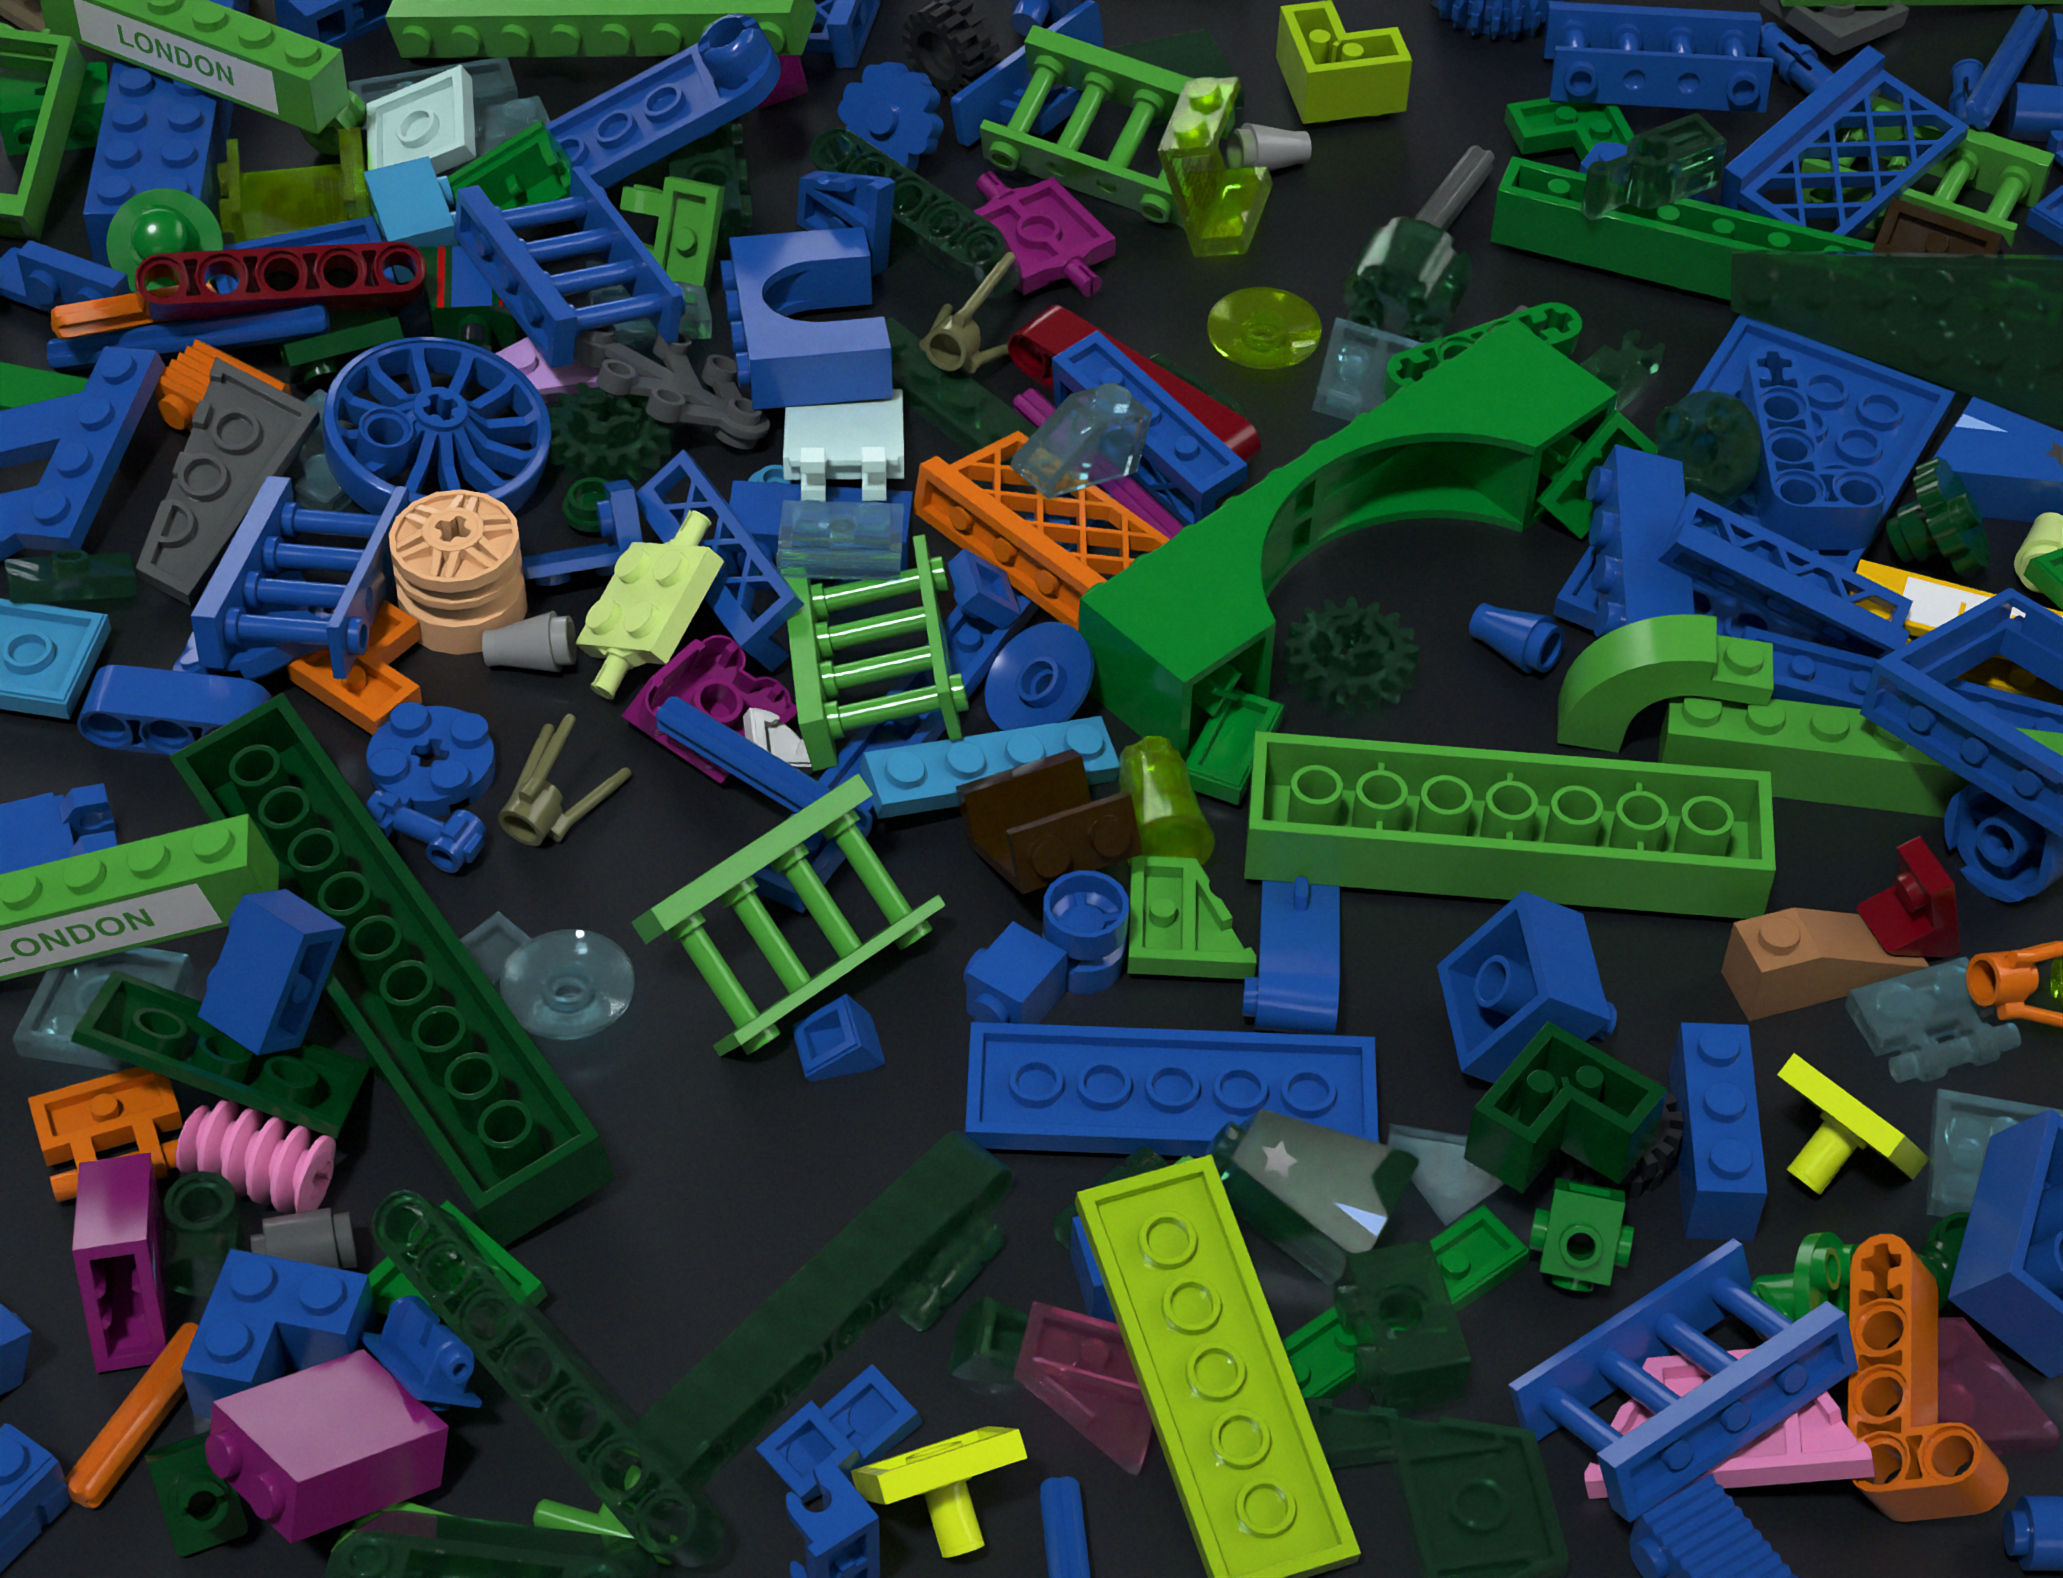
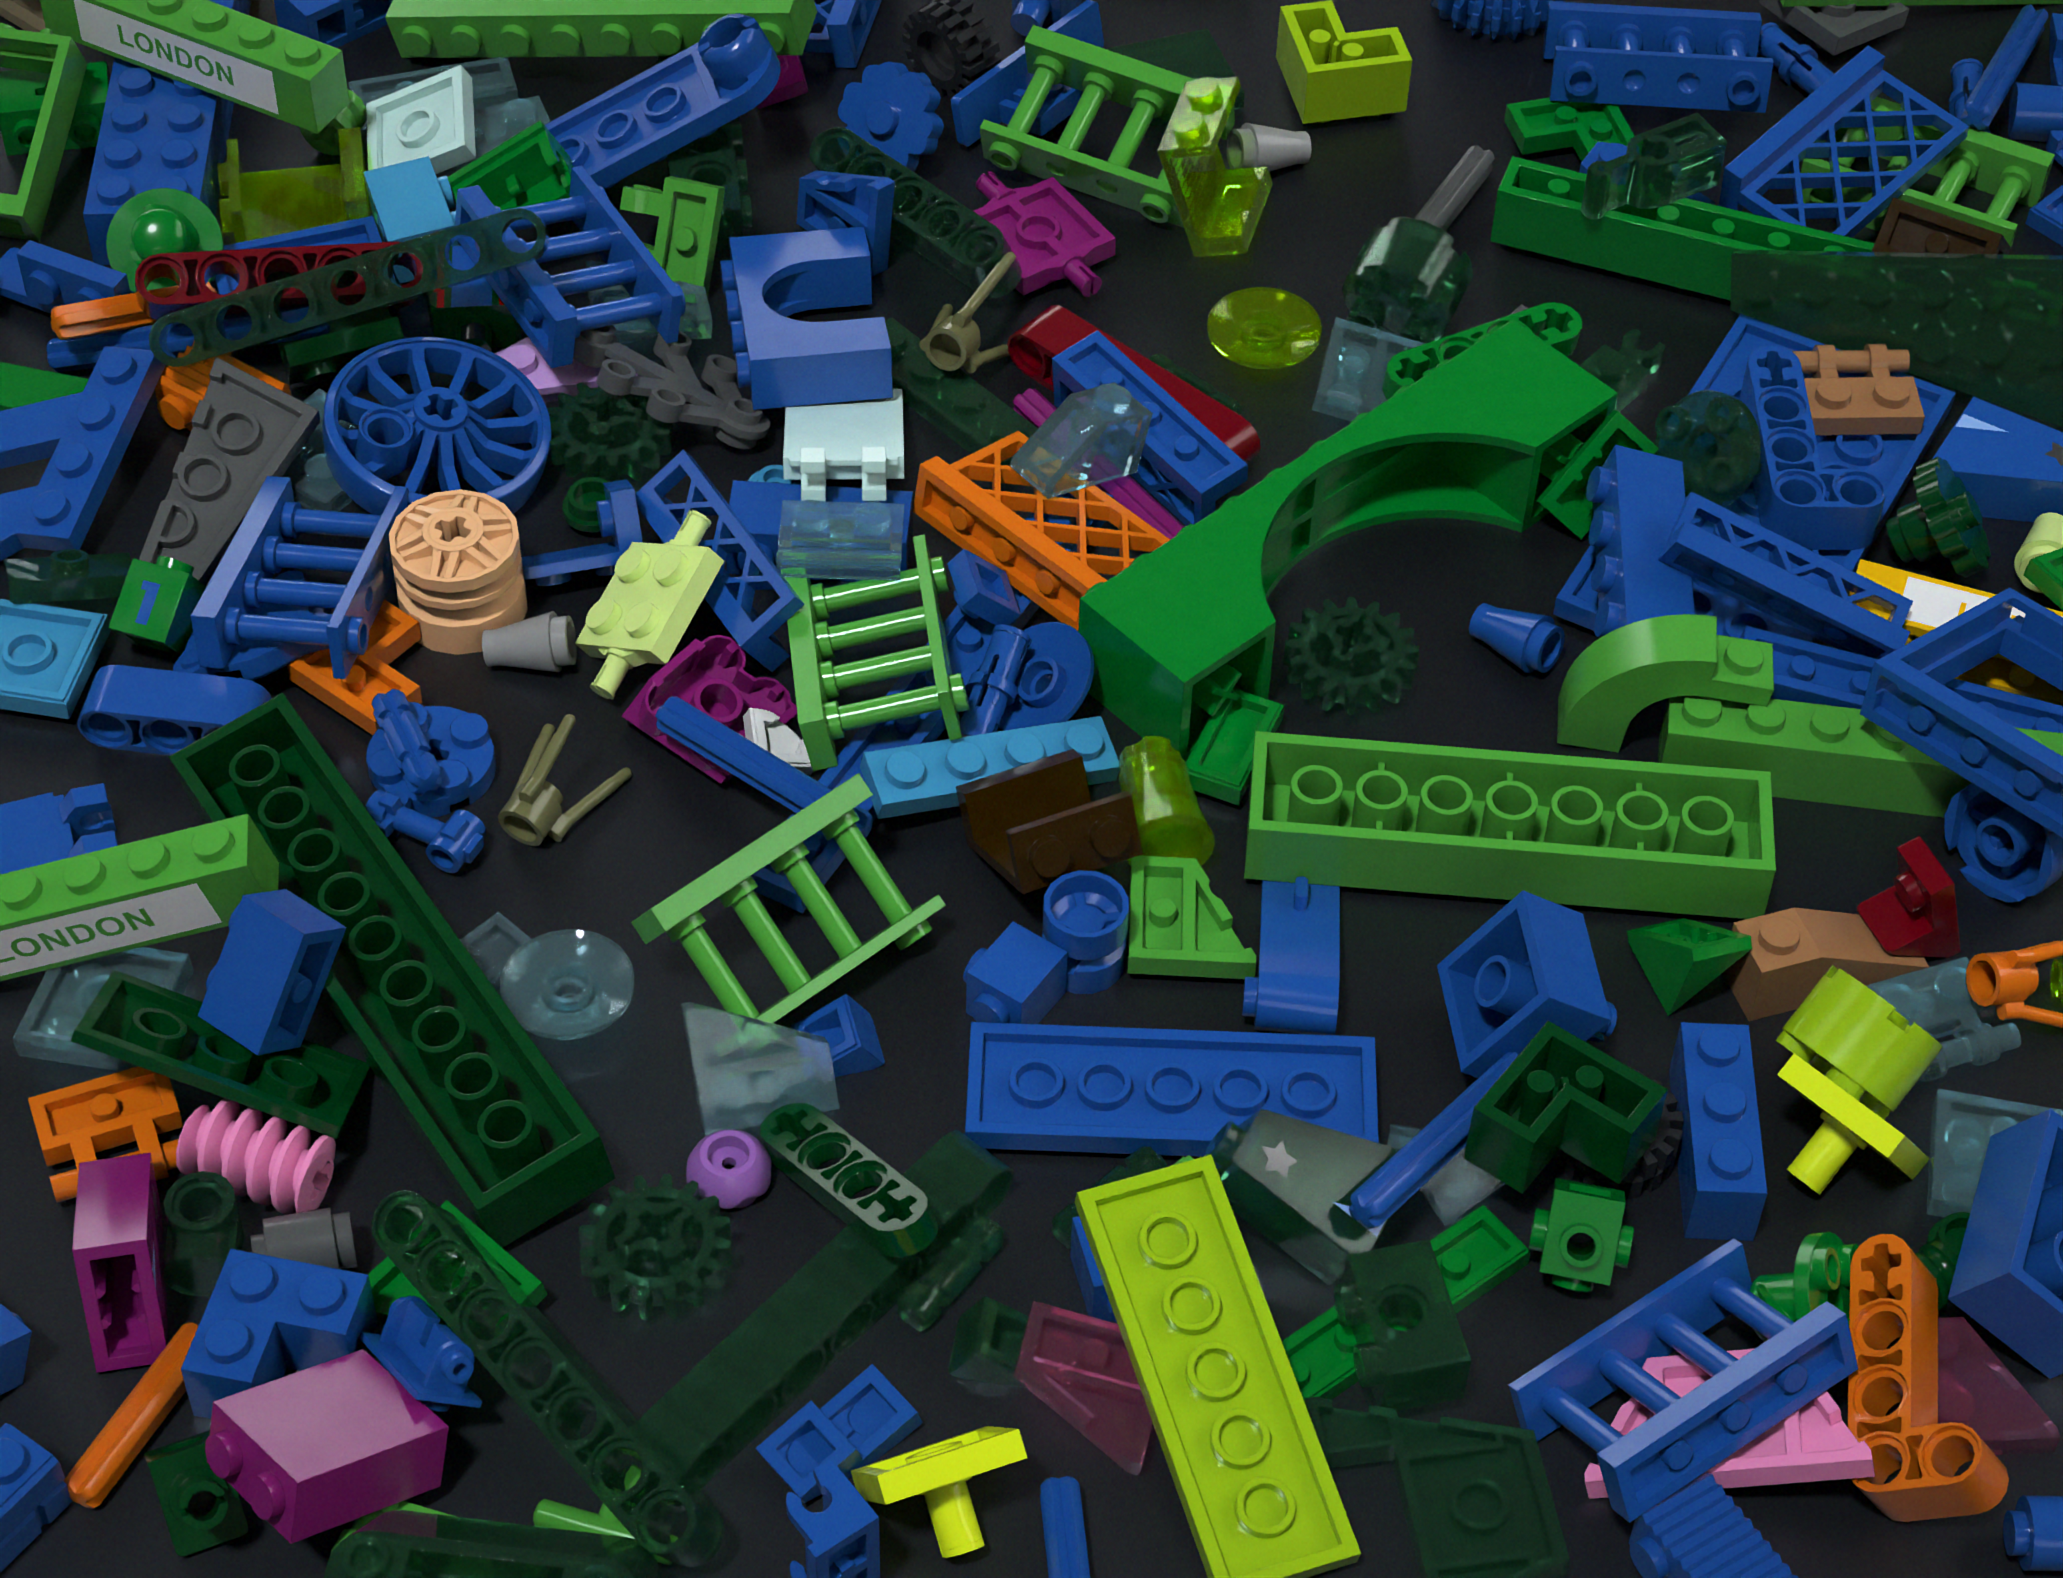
none -> green brick [108,556,206,657]
none -> clear green beam [149,208,550,367]
none -> blue axle [372,689,442,796]
none -> clear green gear [578,1174,732,1320]
none -> clear light blue wing [681,1002,840,1136]
none -> medium lavender plate [686,1129,772,1209]
none -> dark green beam [760,1102,938,1258]
none -> blue pin [960,624,1032,737]
none -> blue axle [1349,1052,1519,1228]
none -> green slope [1627,918,1752,1016]
none -> lime brick [1775,965,1943,1120]
none -> medium nougat plate [1792,344,1925,435]

